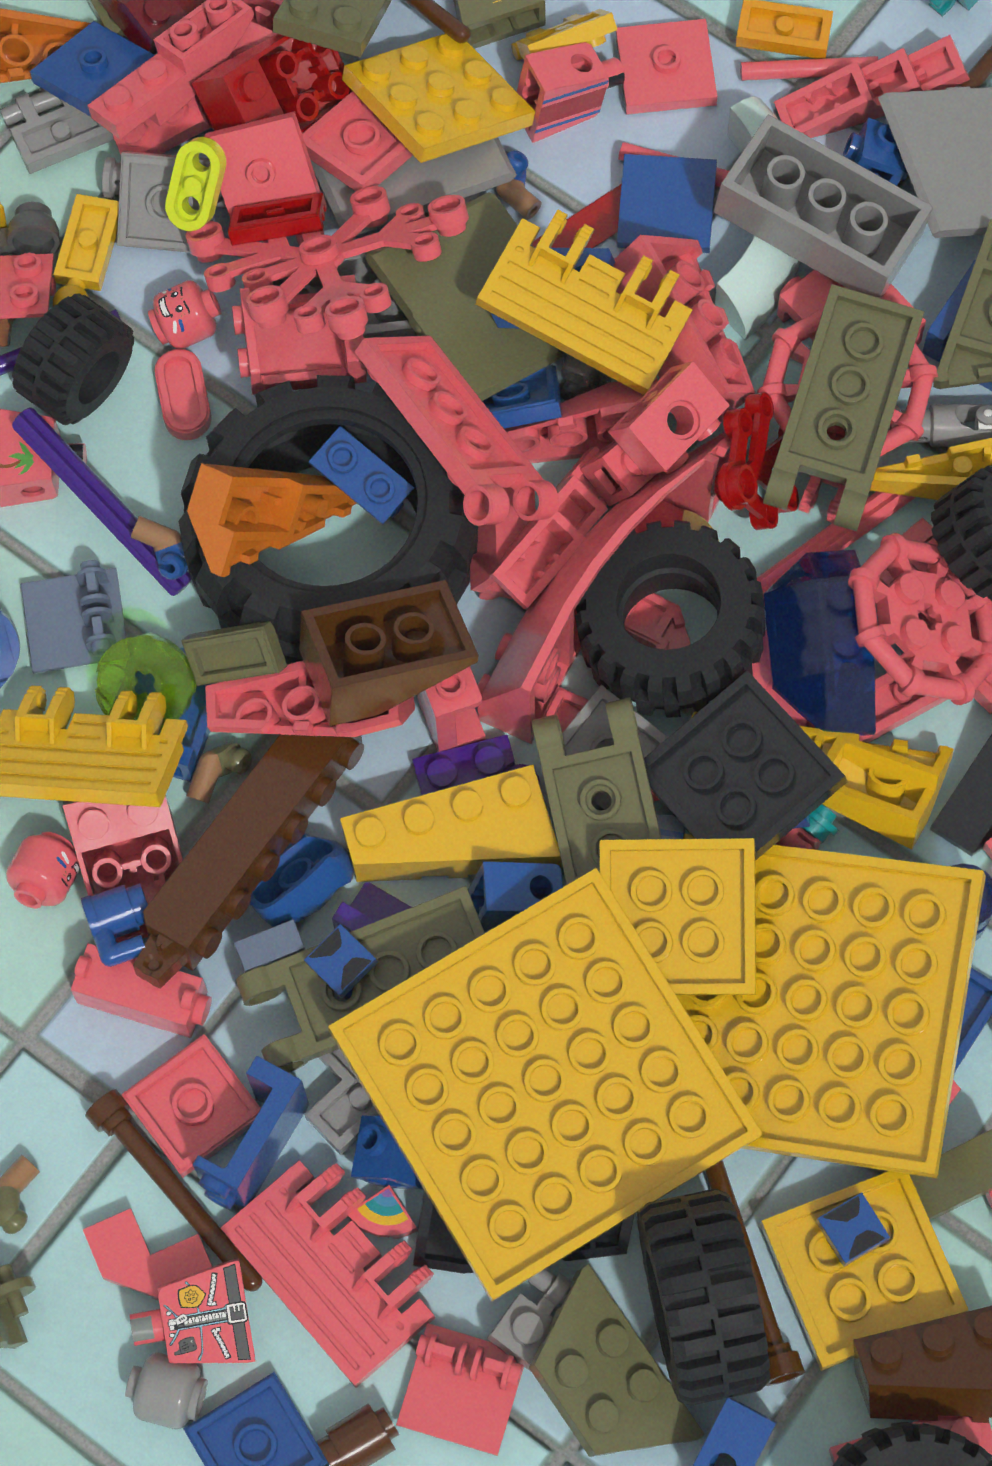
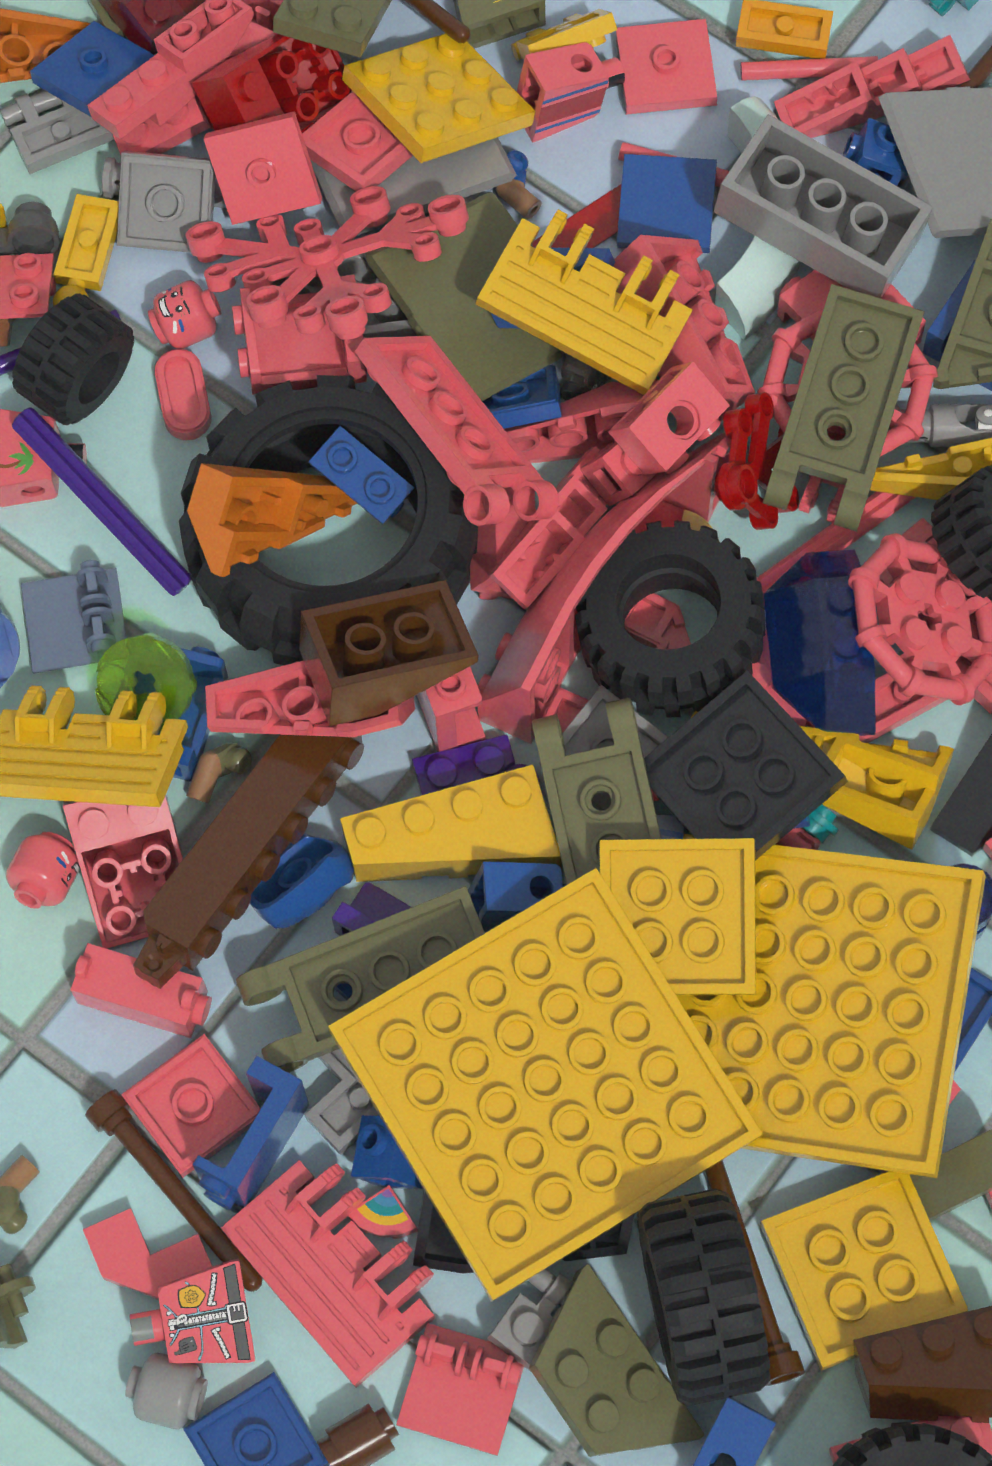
blue piece [81,883,148,967] -> none
arm [131,516,188,580] -> none
neon yellow plate [165,137,226,231] -> none
olive tile [181,621,287,686] -> none
red tile [228,192,327,246] -> none
sand blue piece [234,920,305,973] -> none
blue tile [304,924,378,998] -> none
blue tile [816,1192,890,1267] -> none

